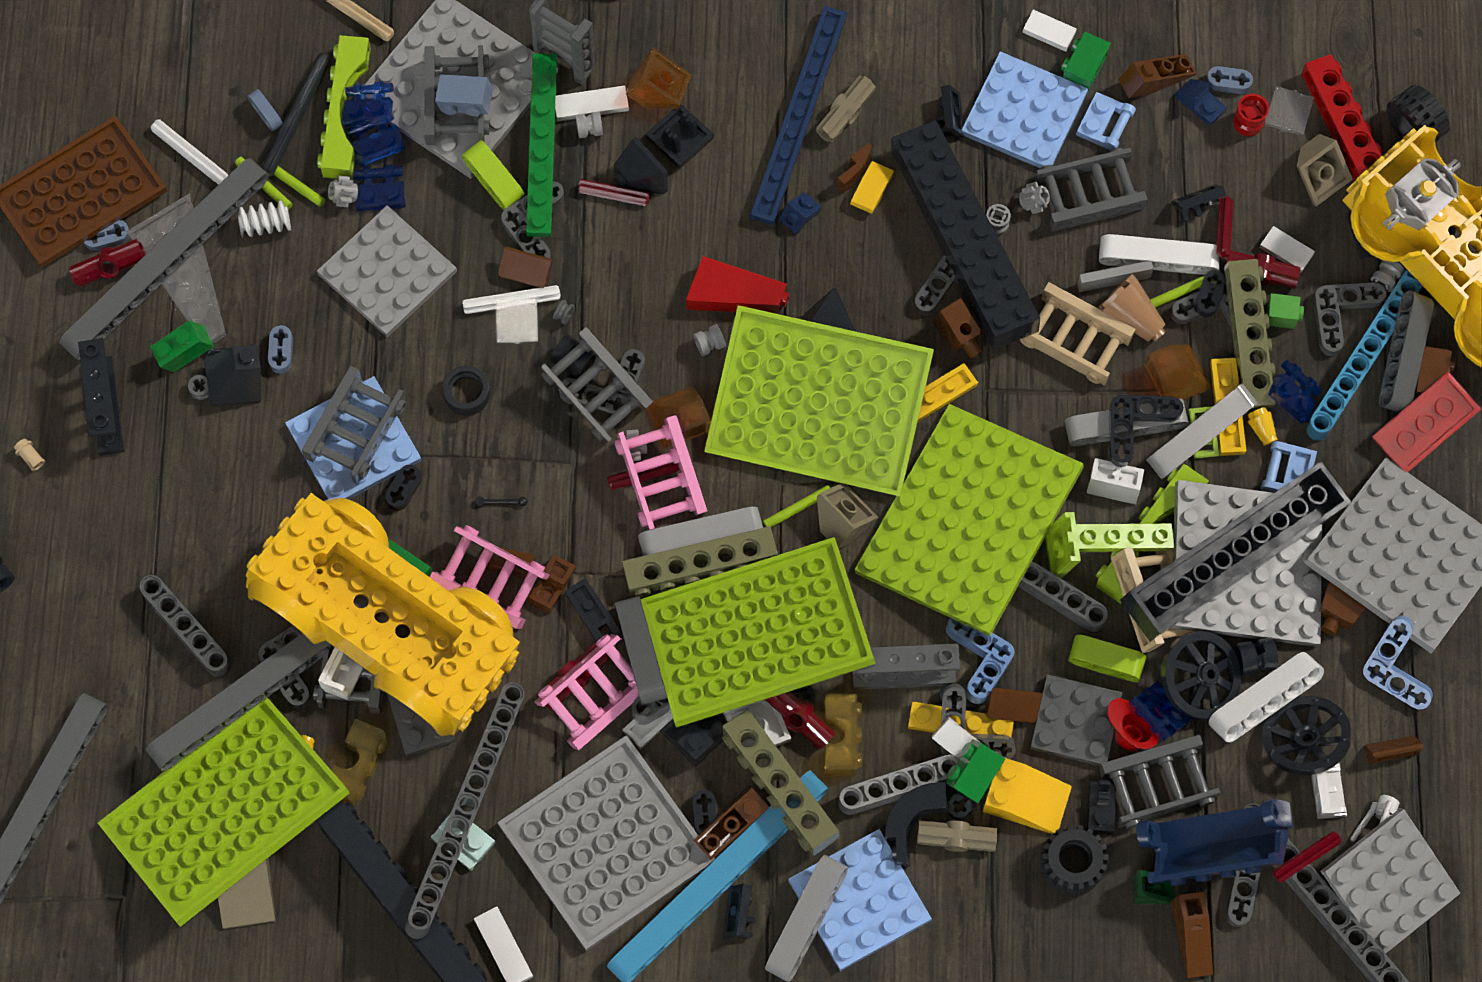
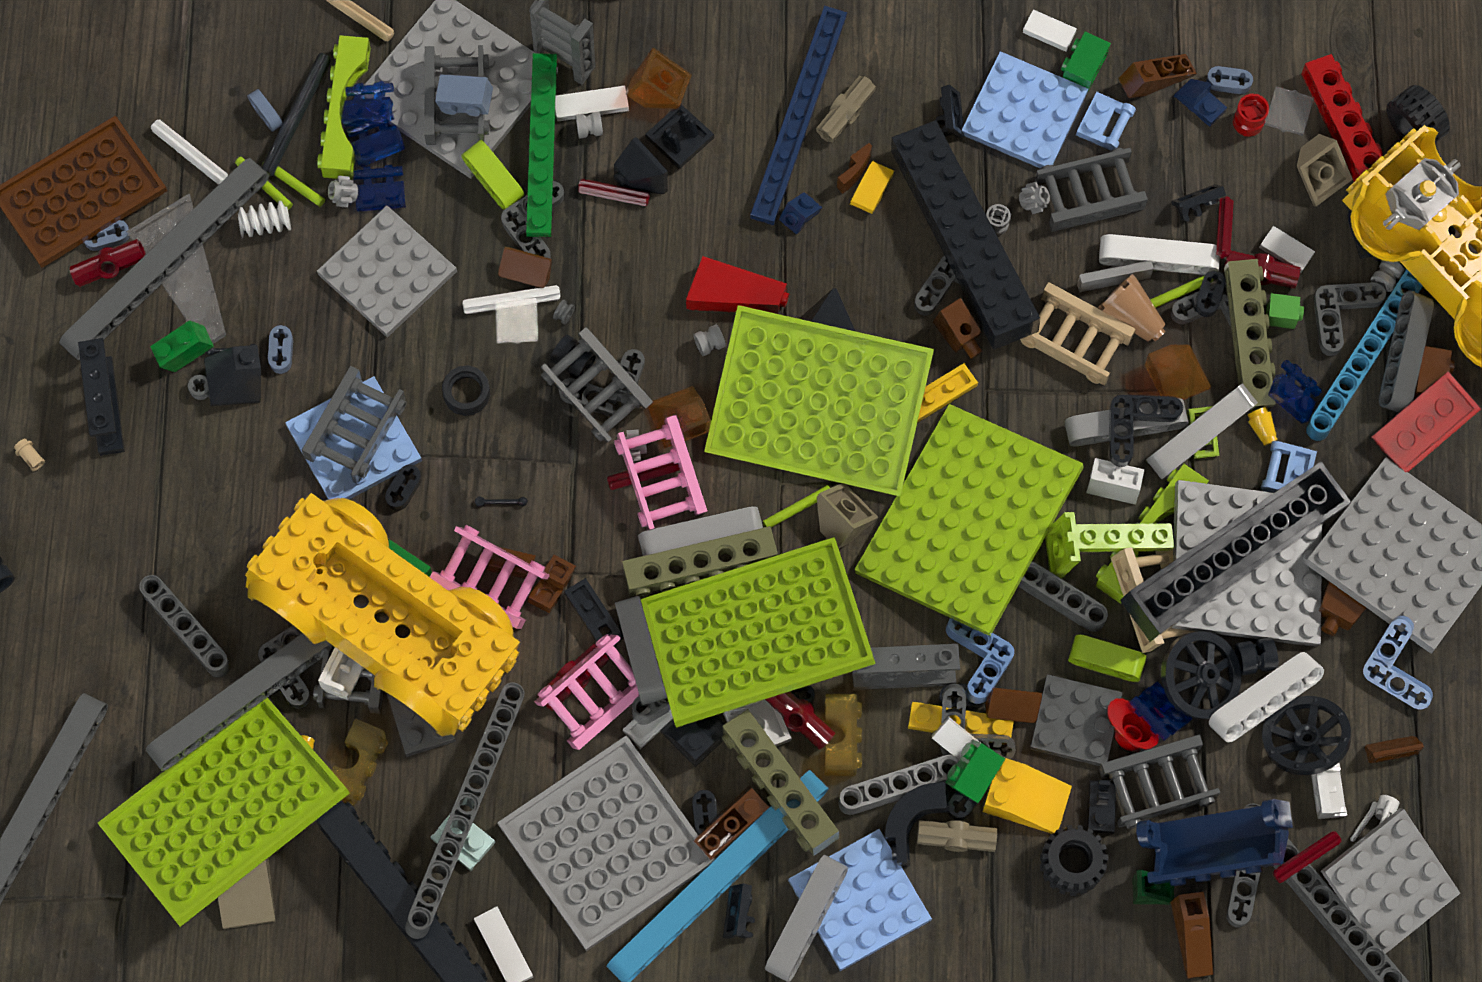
yellow plate [1210,358,1246,456] -> none

